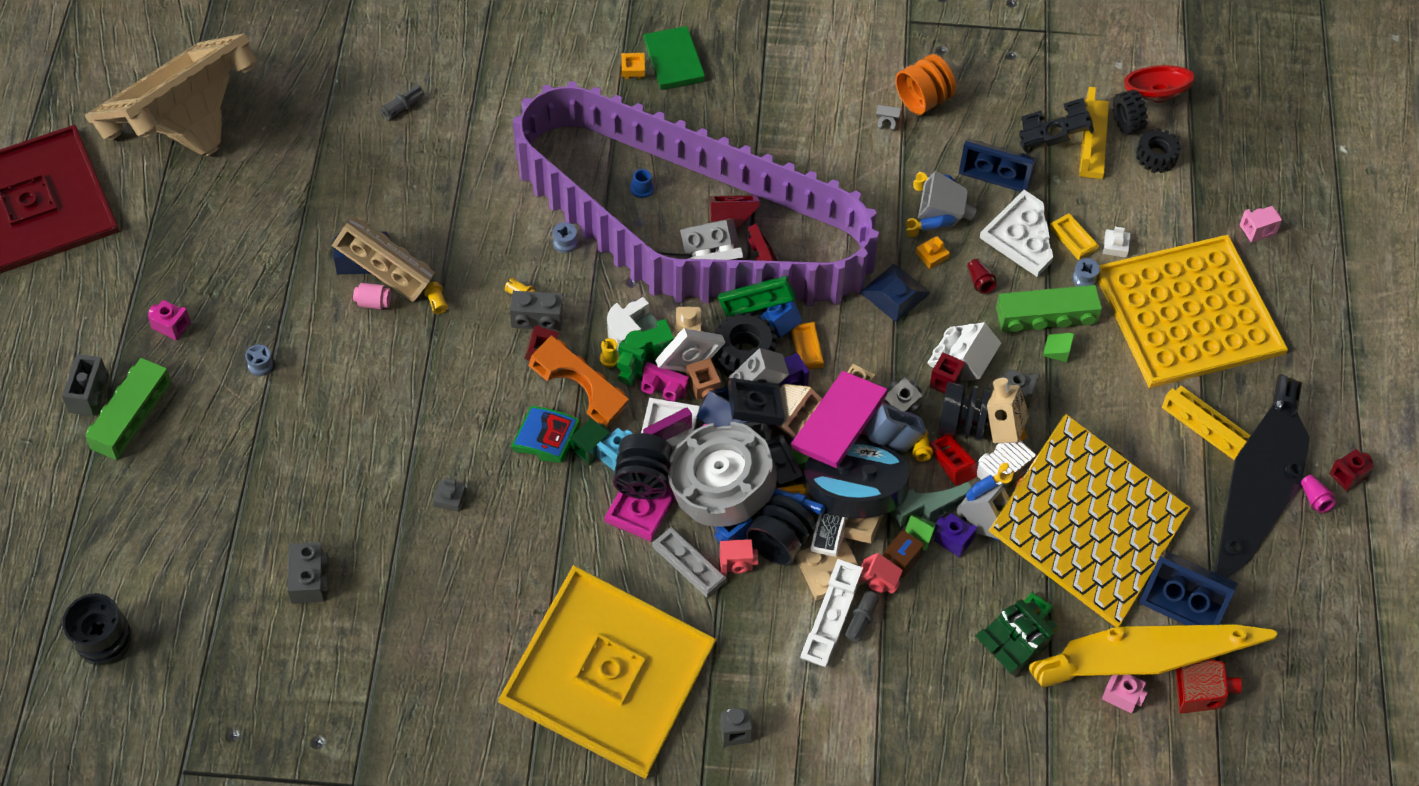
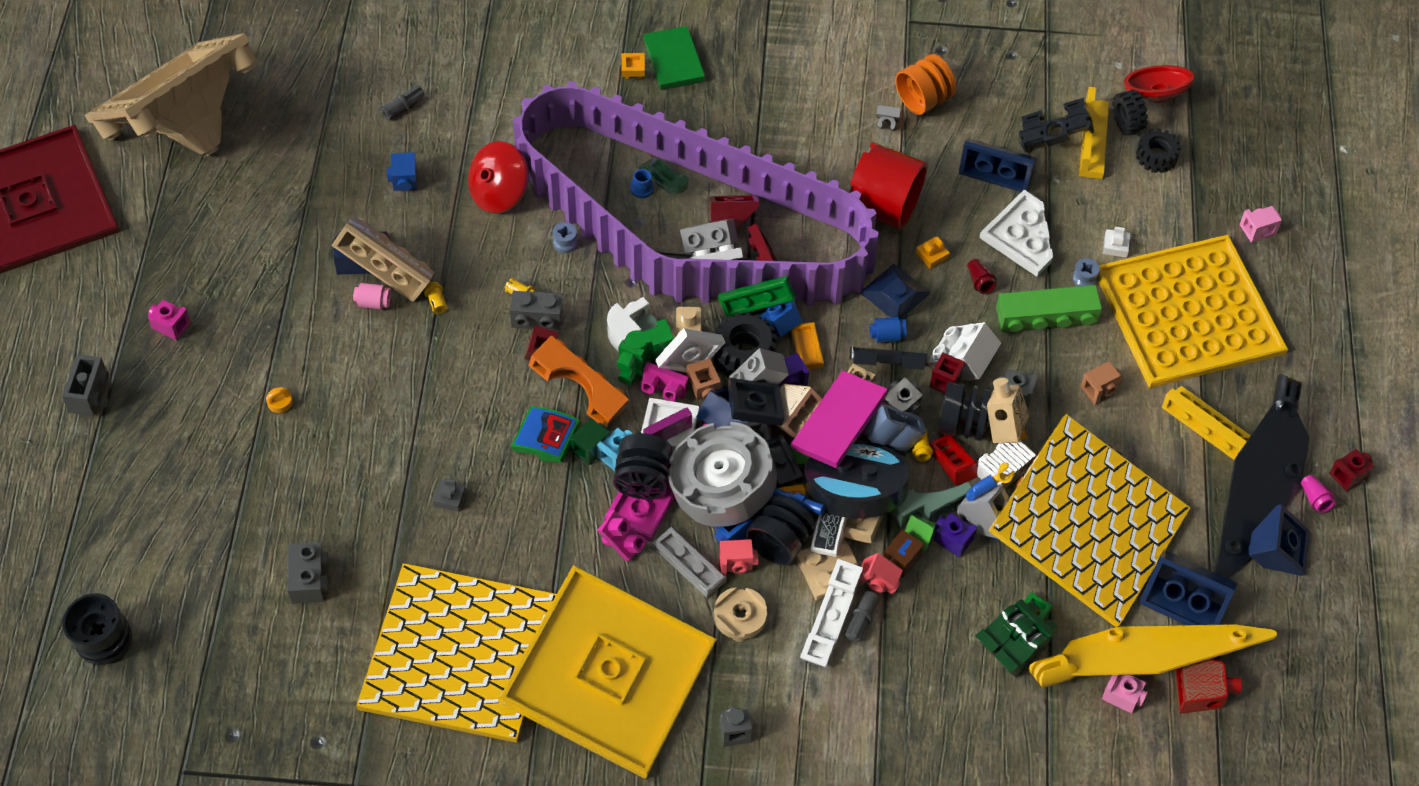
bright green brick [85,358,171,460] -> none
sand blue wheel [245,344,273,376] -> none
yellow pin [600,338,619,368] -> none
light grey torso [906,171,976,237] -> none
bright green slope [1043,333,1074,362] -> none
yellow tile [1049,213,1099,260] -> none
none -> light orange tile [266,387,293,413]
none -> yellow tile [356,563,557,743]
none -> blue brick [387,152,418,191]
none -> red dish [468,141,528,213]
none -> dark pink hips [597,510,646,561]
none -> clear green piece [639,159,689,194]
none -> tan plate [713,587,767,642]
none -> black piece [849,347,928,370]
none -> red brick [850,142,928,230]
none -> blue brick [869,317,907,343]
none -> nougat brick [1081,361,1123,405]
none -> dark blue slope [1249,504,1310,576]

